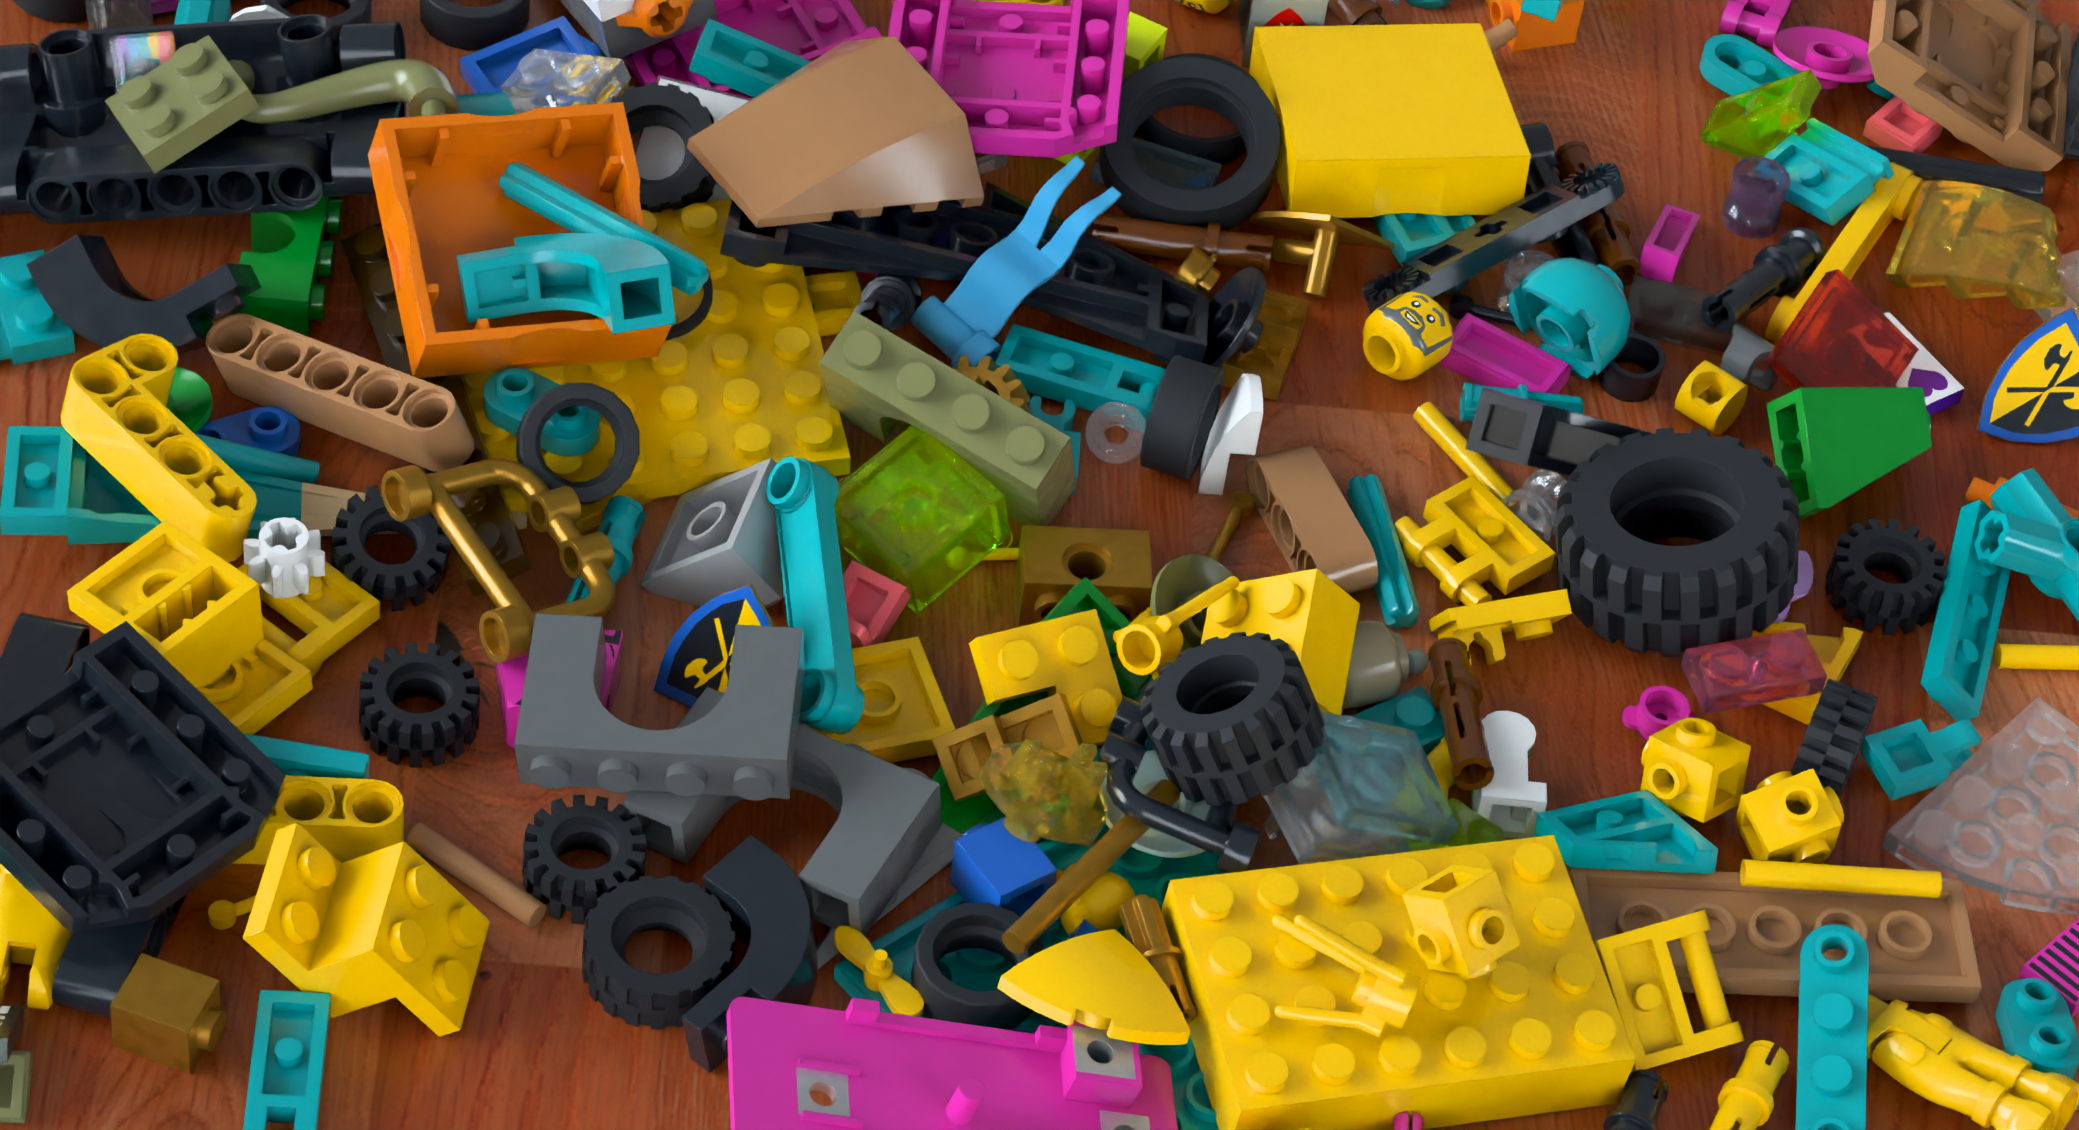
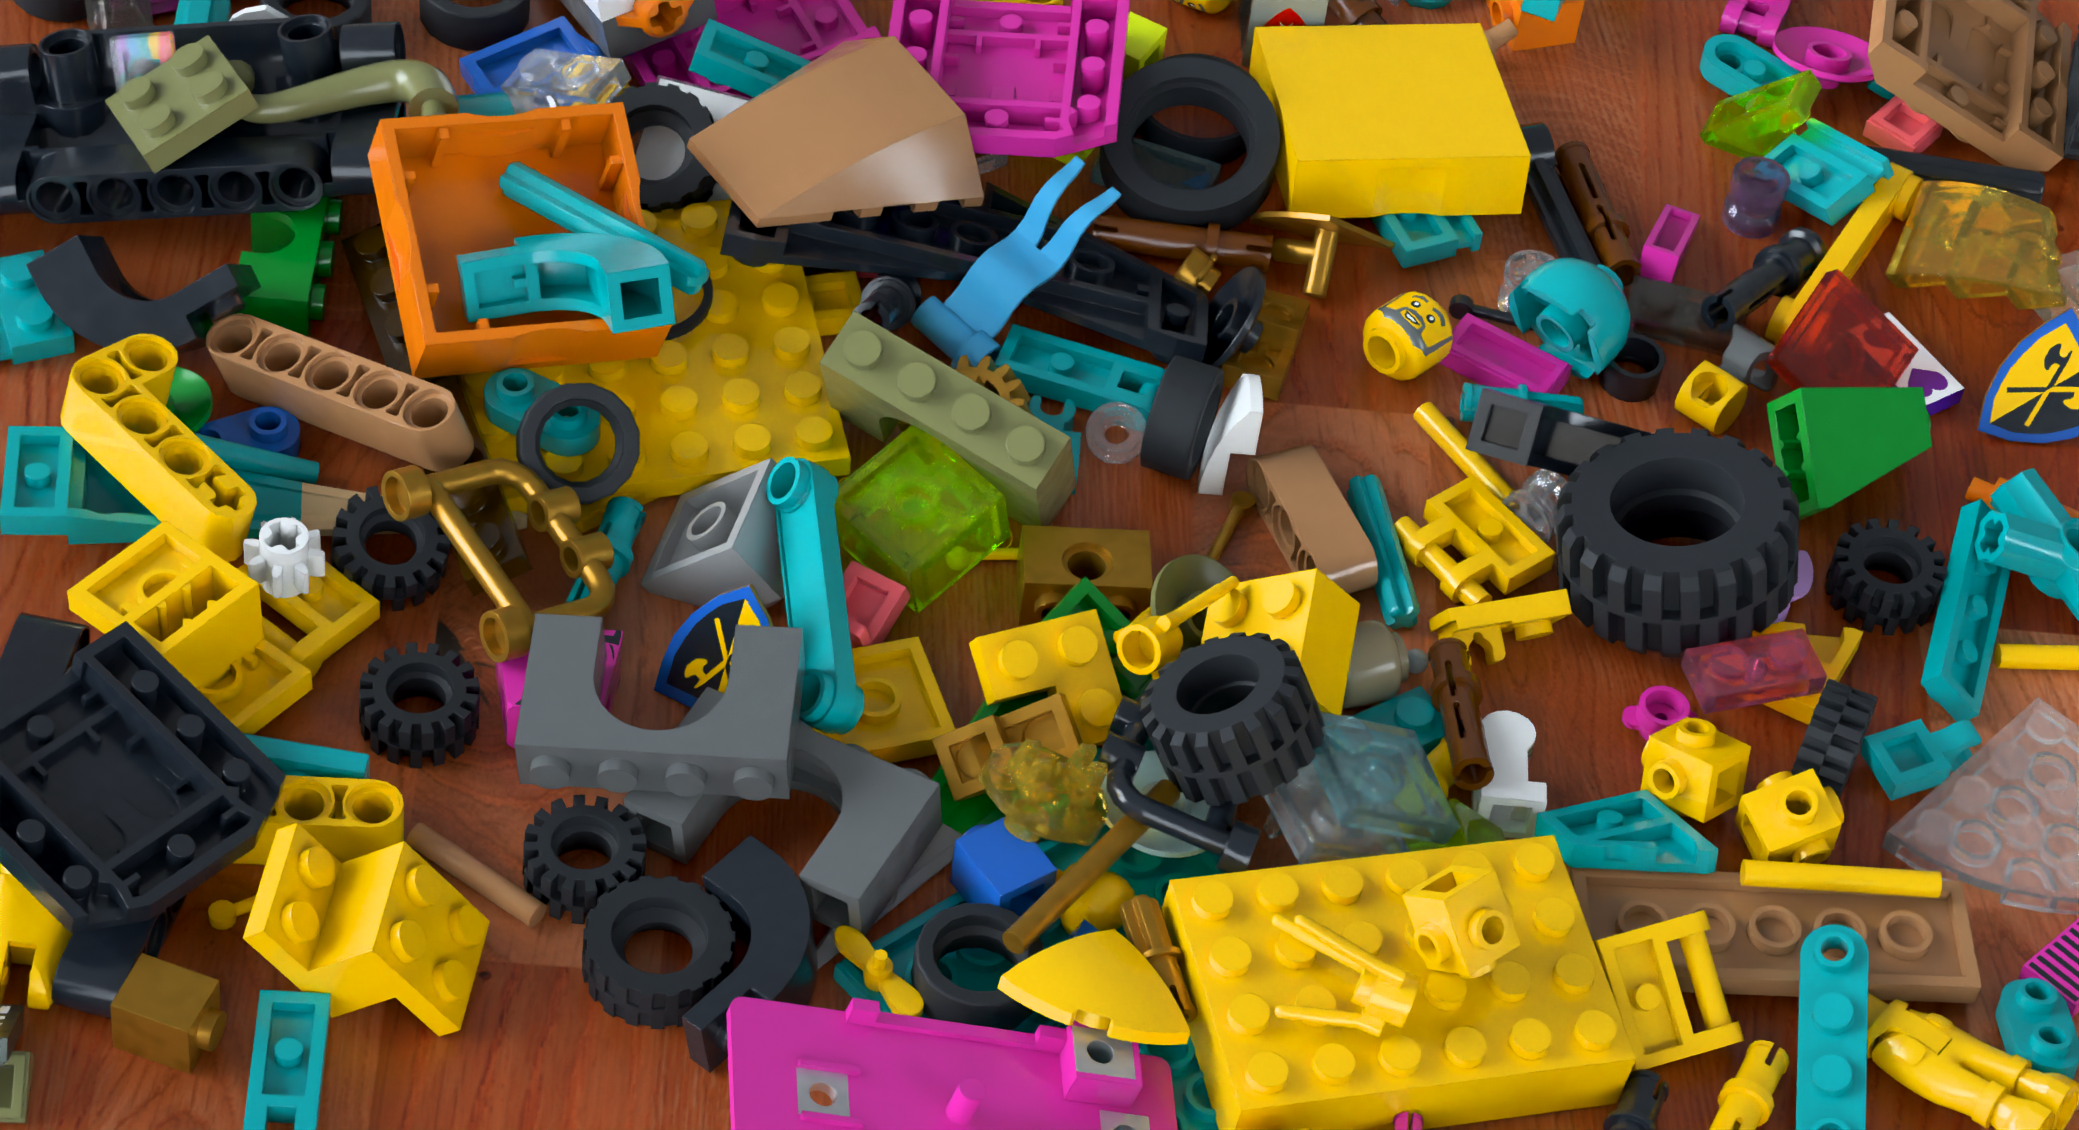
black piece [1362,162,1625,315] -> none

